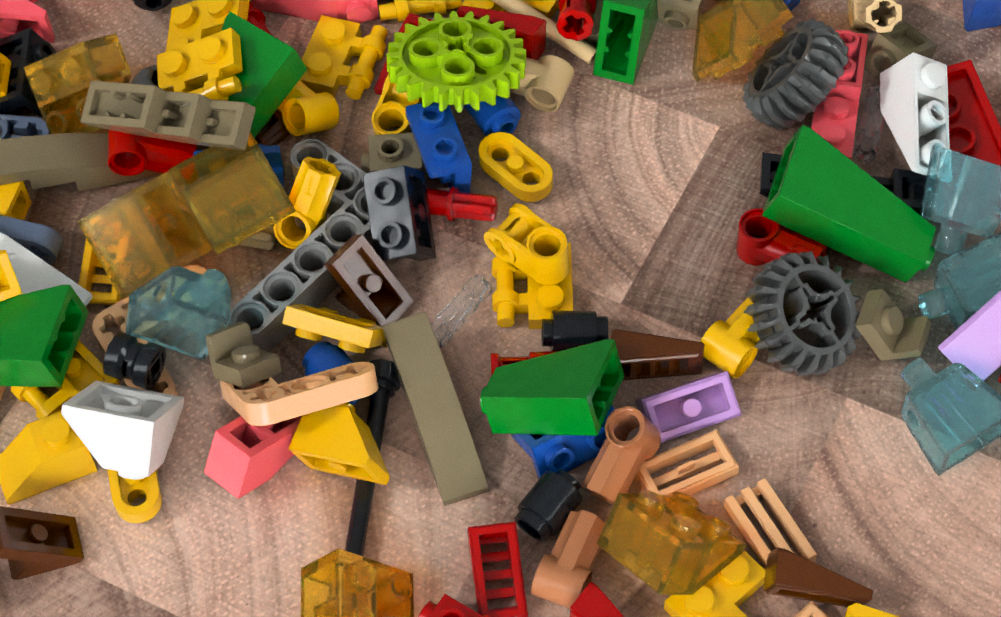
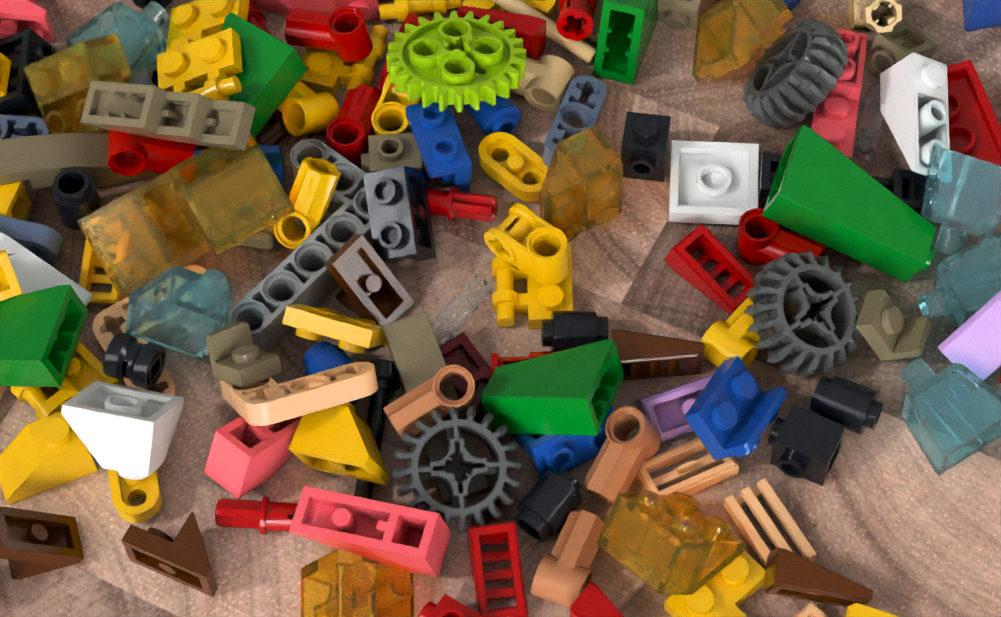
none -> black brick [52,168,104,231]
none -> clear light blue torso [65,1,169,84]
none -> reddish brown slope [121,512,218,597]
none -> red axle [215,496,298,535]
none -> red piece [284,6,373,63]
none -> coral slope [289,486,452,578]
none -> red piece [326,84,381,169]
none -> nougat piece [383,365,476,444]
none -> dark grey gear [392,406,522,534]
none -> dark red slope [440,332,491,421]
none -> clear yellow slope [540,125,623,243]
none -> sand blue beam [542,75,607,173]
none -> black brick [621,111,671,182]
none -> red slope [664,223,755,316]
none -> white plate [668,140,759,225]
none -> blue bracket [684,356,788,460]
none -> black brick [767,404,846,486]
none -> black brick [810,375,883,435]

